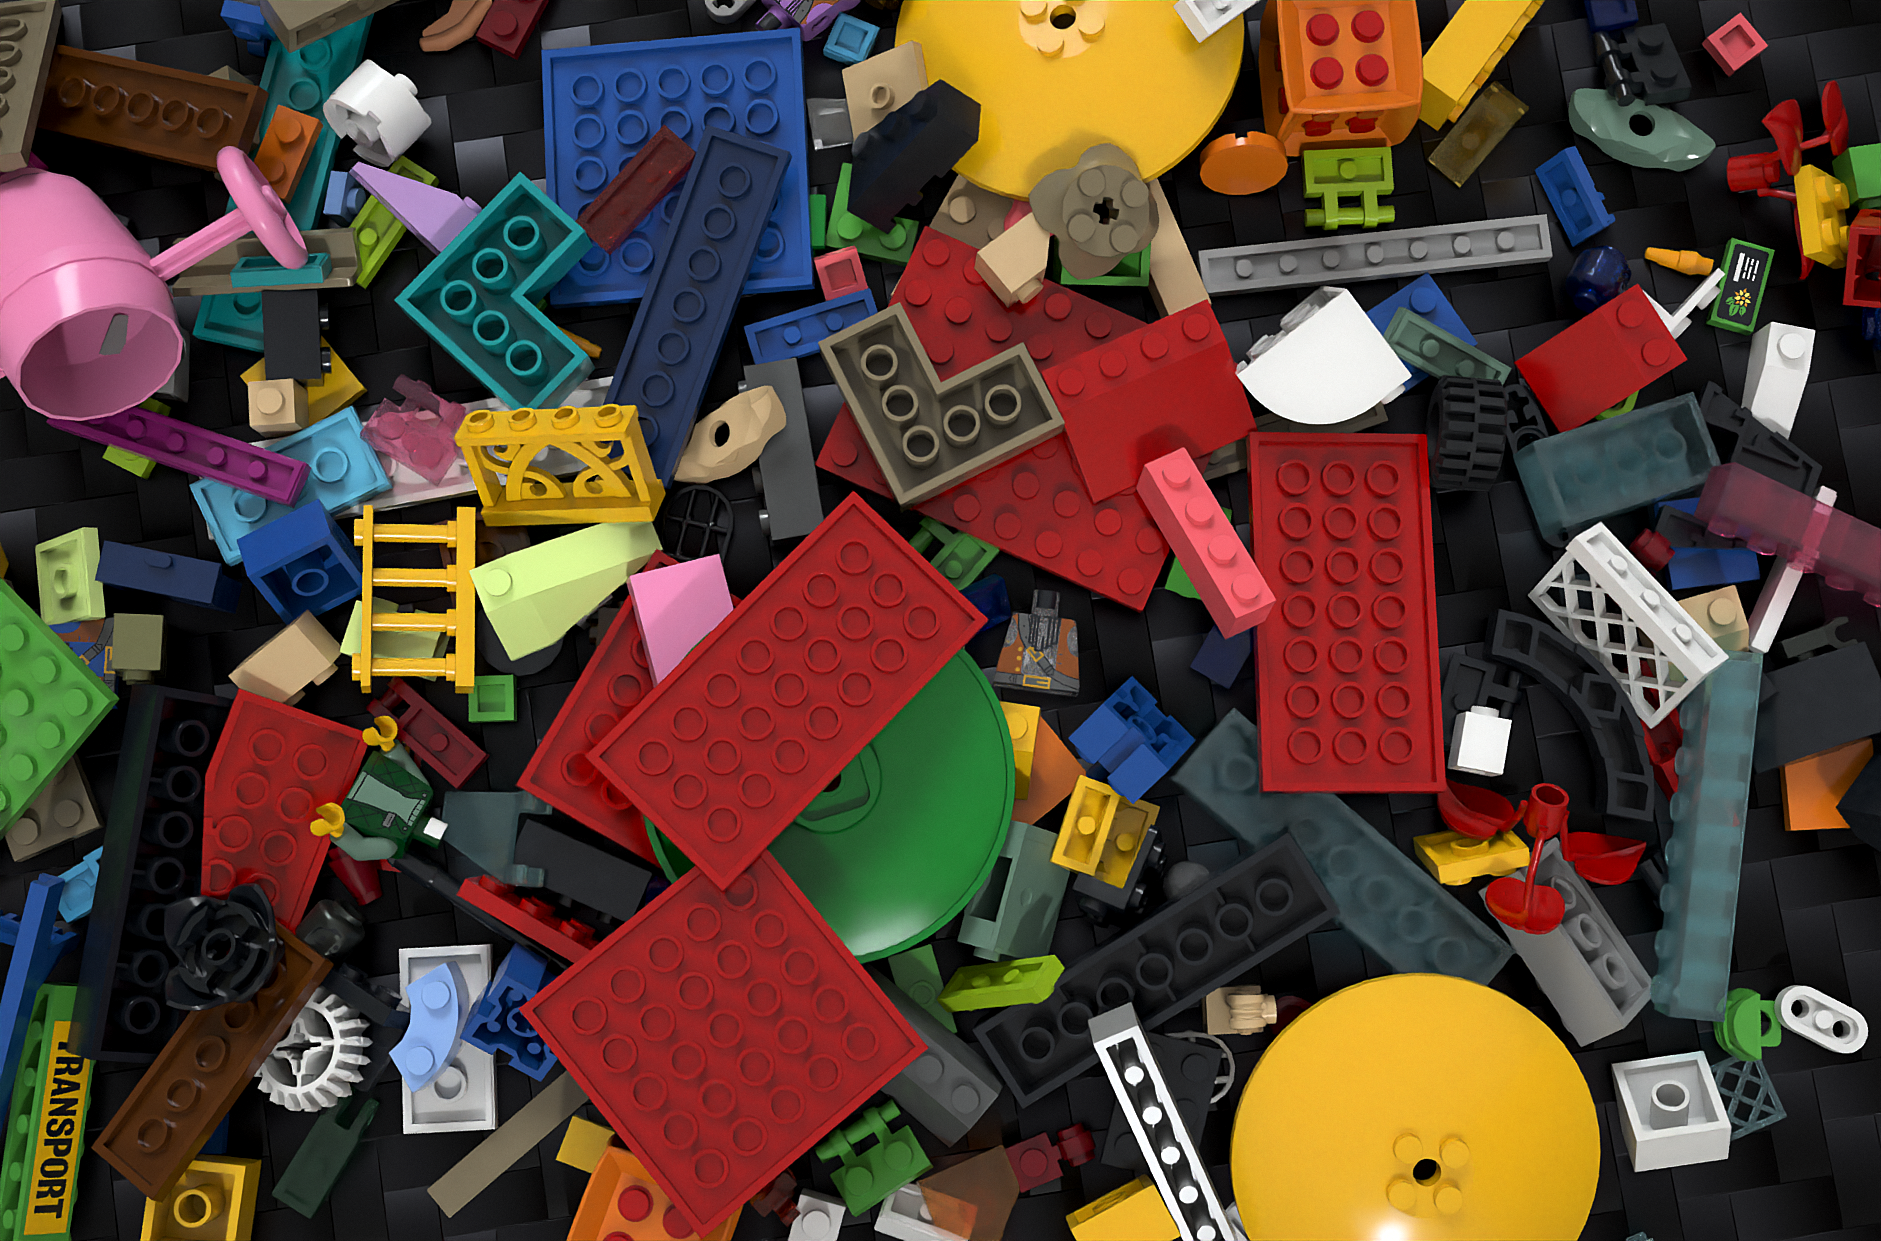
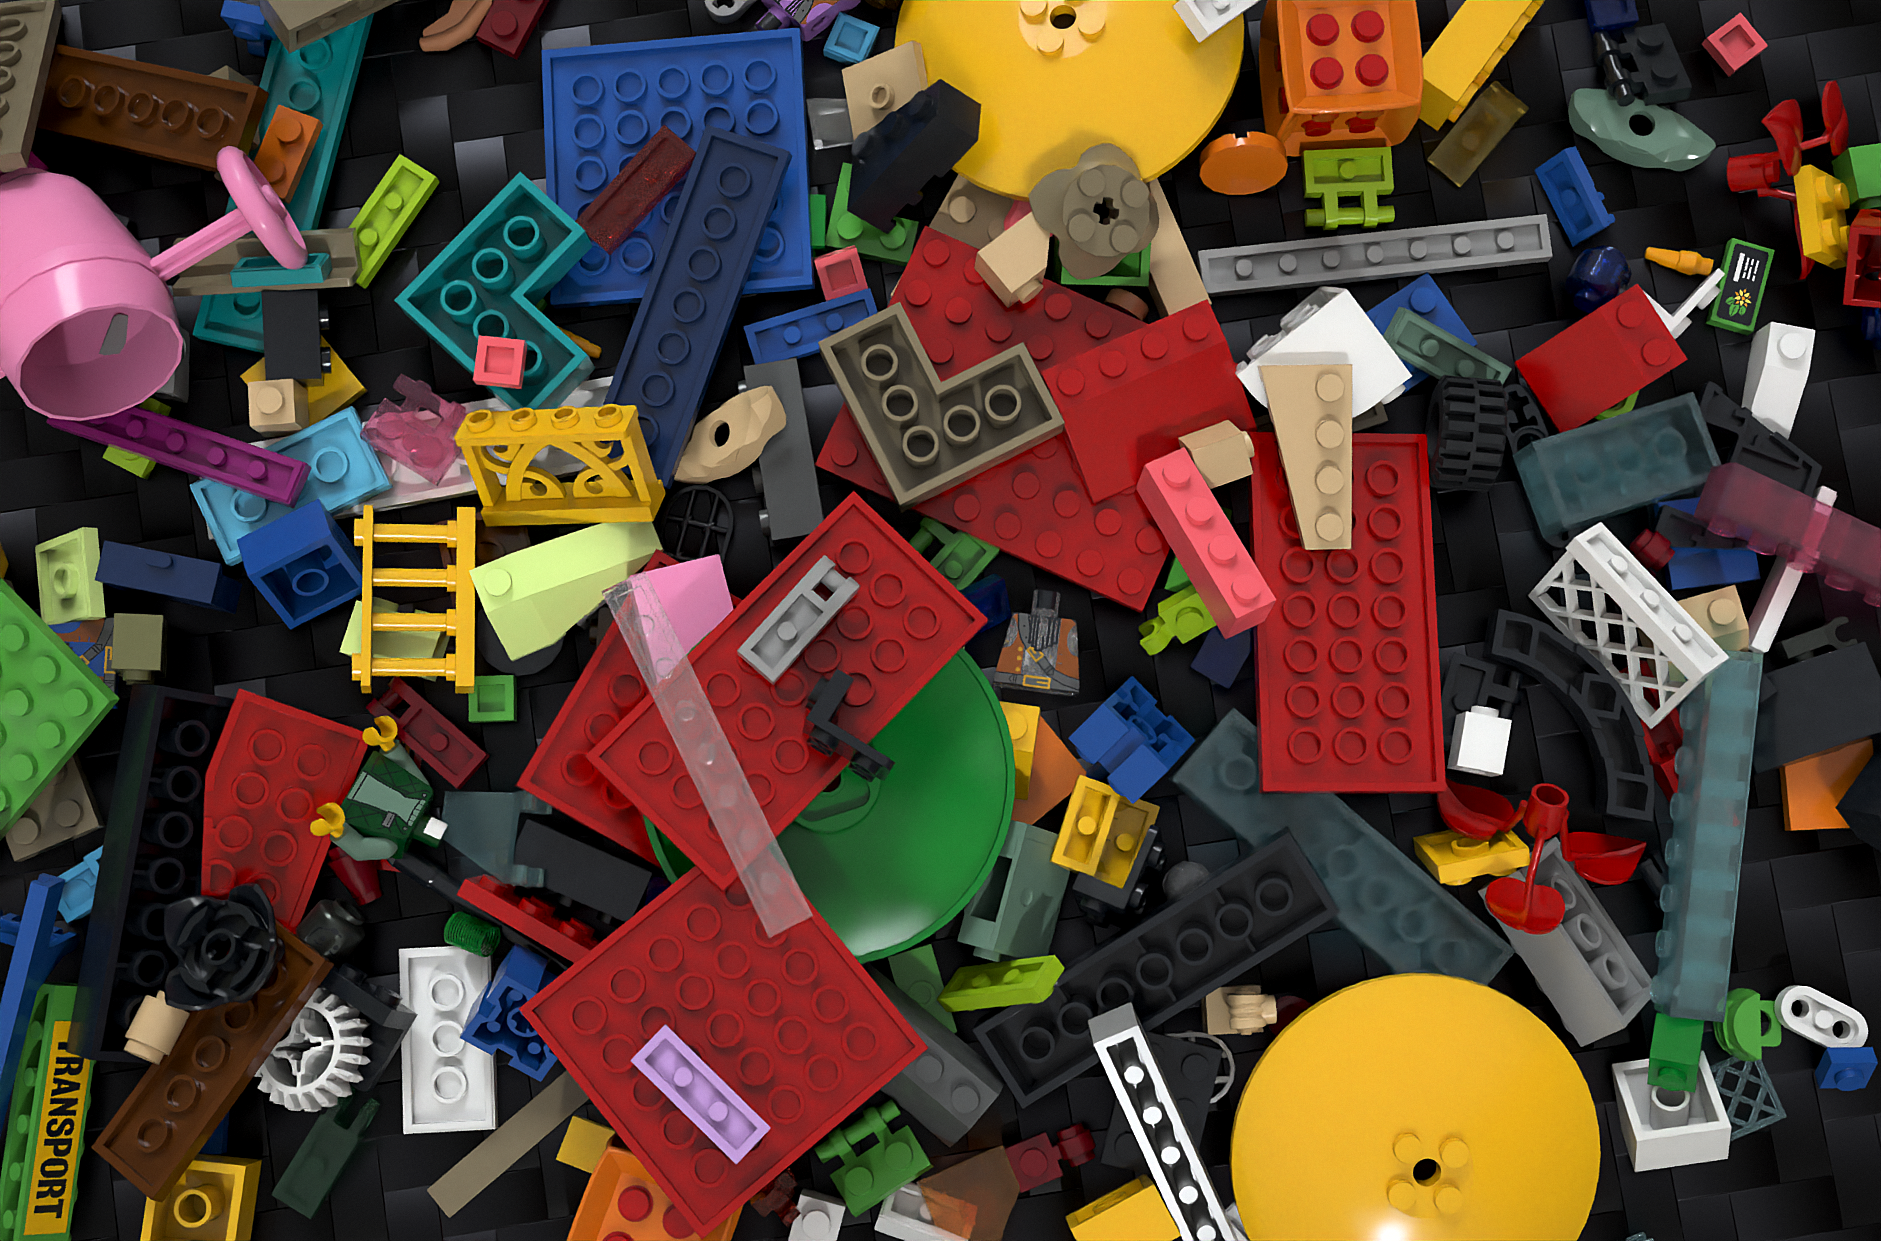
tan brick [228,609,341,706] -> none
white brick [323,59,432,167] -> none
medium blue plate [324,171,366,227] -> none
lavender slope [349,162,482,256] -> none
light blue brick [389,961,469,1093] -> none
none -> tan brick [123,990,190,1065]
none -> green piece [444,912,500,958]
none -> coral plate [473,335,528,389]
none -> clear tile [601,571,813,938]
none -> lavender plate [630,1024,771,1165]
none -> light grey plate [737,555,861,685]
none -> black bracket [802,669,895,782]
none -> nougat tile [1103,288,1149,321]
none -> lime plate [1138,584,1216,656]
none -> tan brick [1178,420,1255,489]
none -> tan wing [1257,364,1352,550]
none -> green brick [1647,1013,1704,1093]
none -> blue plate [1815,1047,1878,1091]

